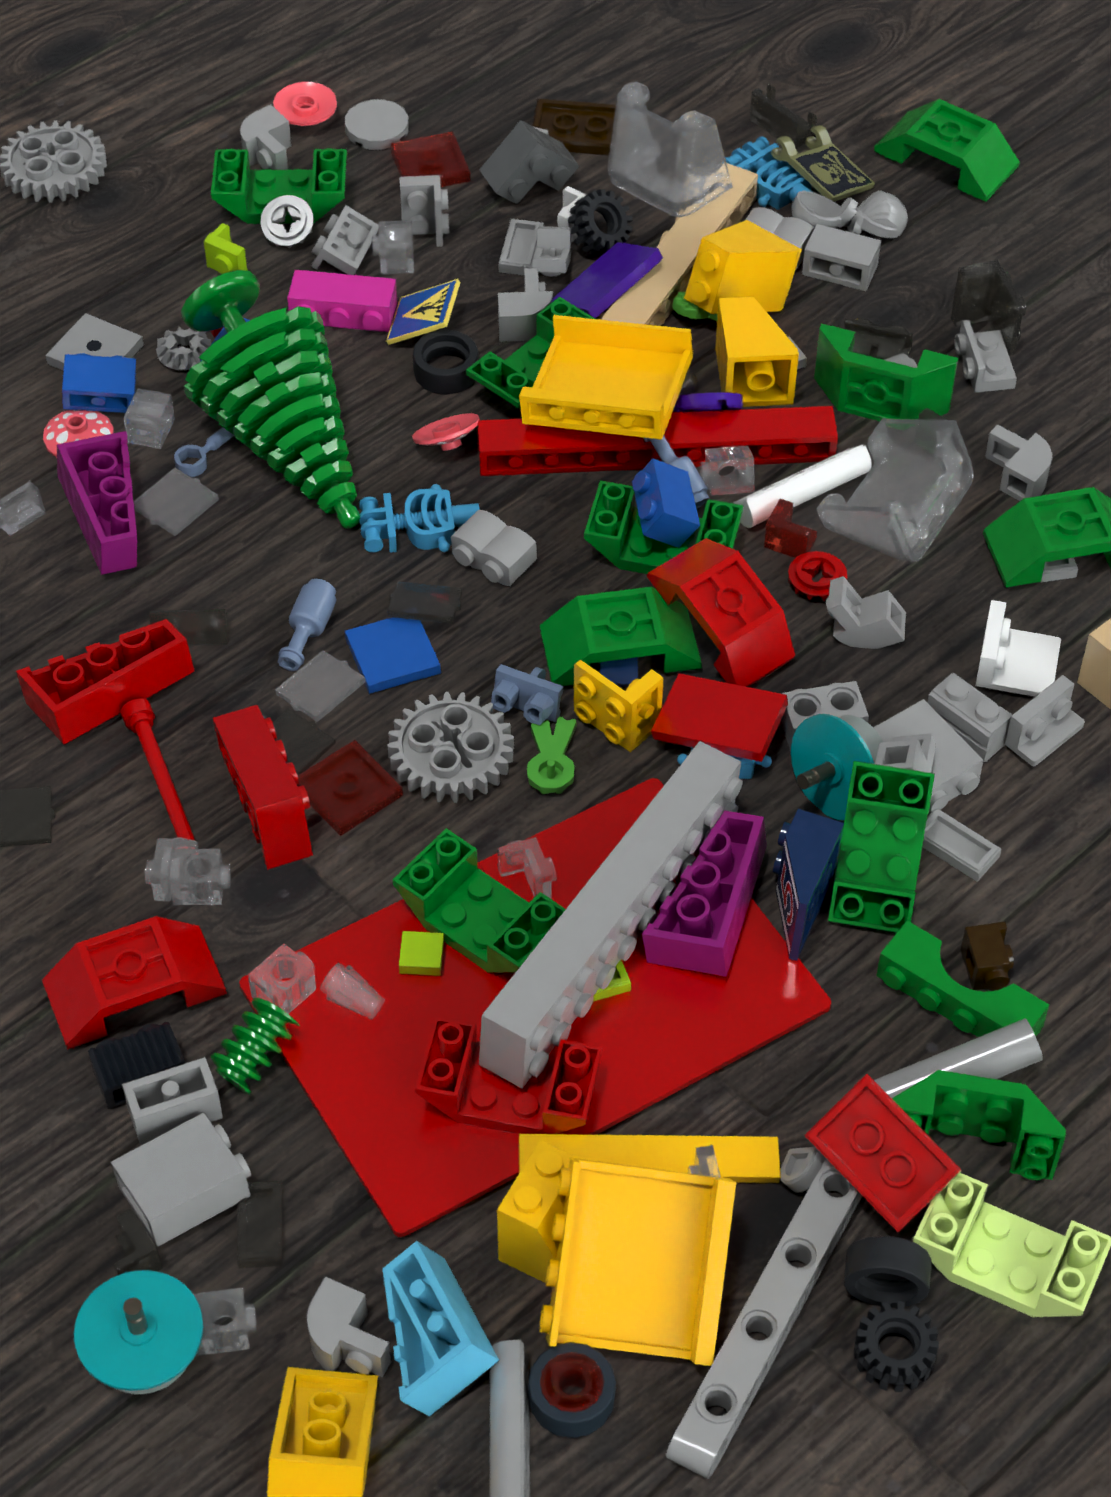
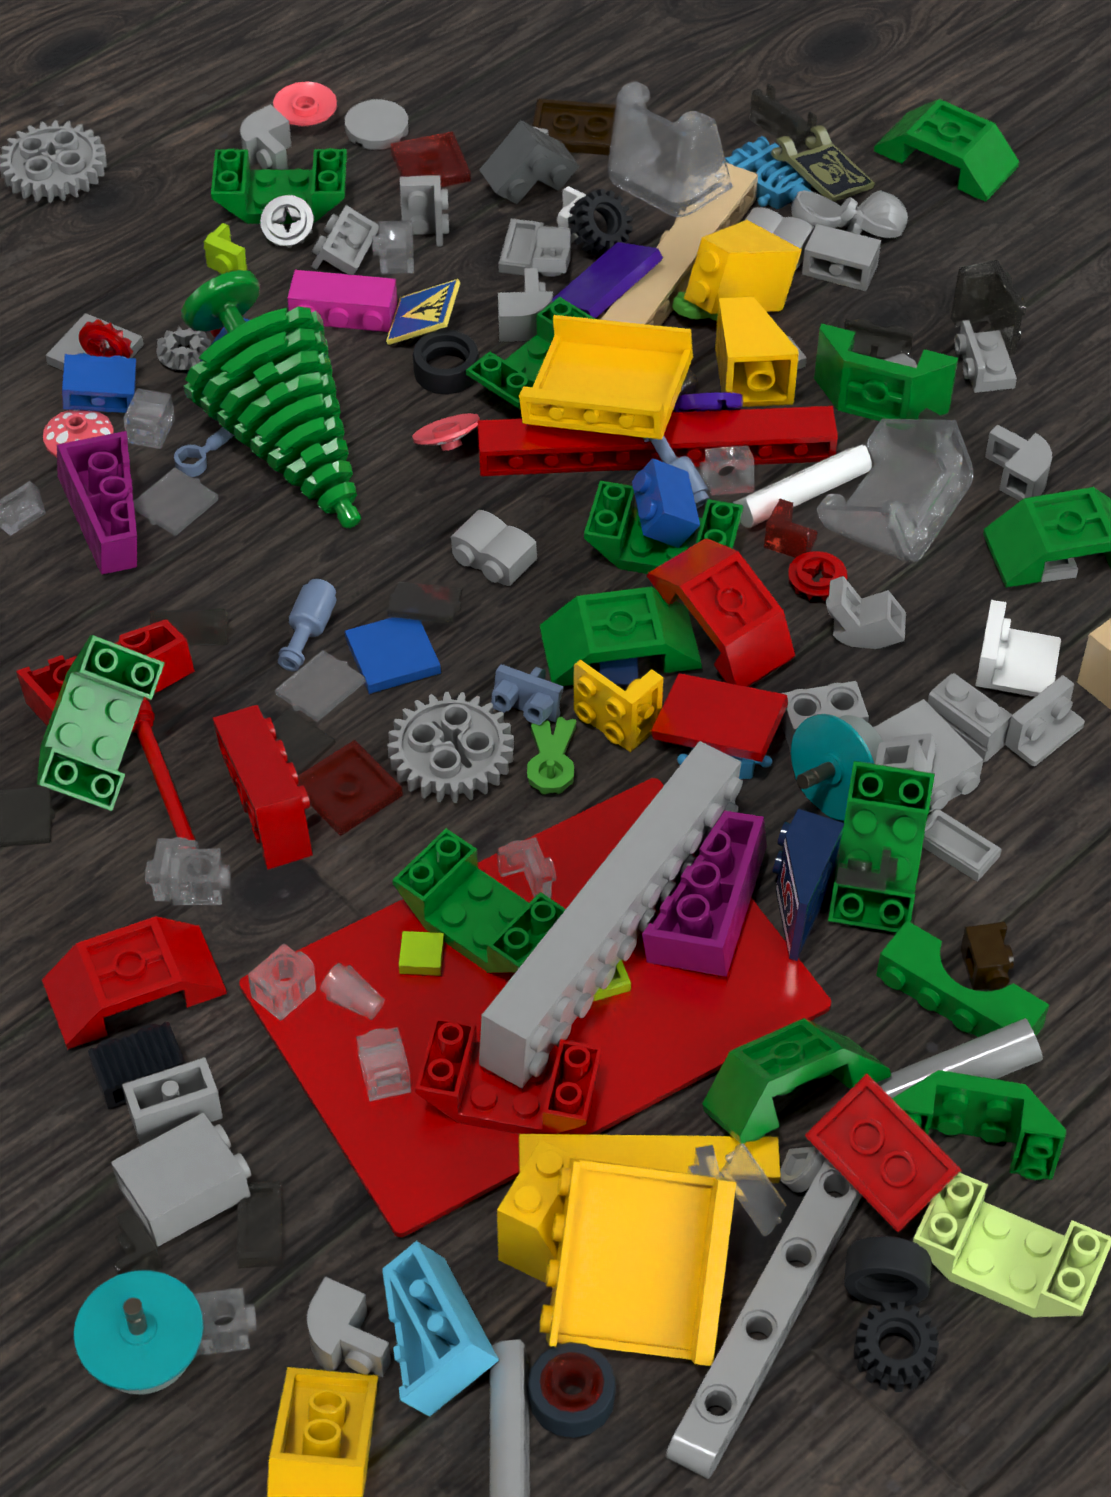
green piece [211,998,300,1095] -> none
dark azure torso [359,484,480,552] -> none
none -> slope [37,635,165,811]
none -> red gear [79,319,133,358]
none -> clear brick [356,1027,411,1101]
none -> green slope [702,1018,892,1144]
none -> clear piece [720,1143,787,1237]
none -> clear smoke bracket [836,846,898,891]

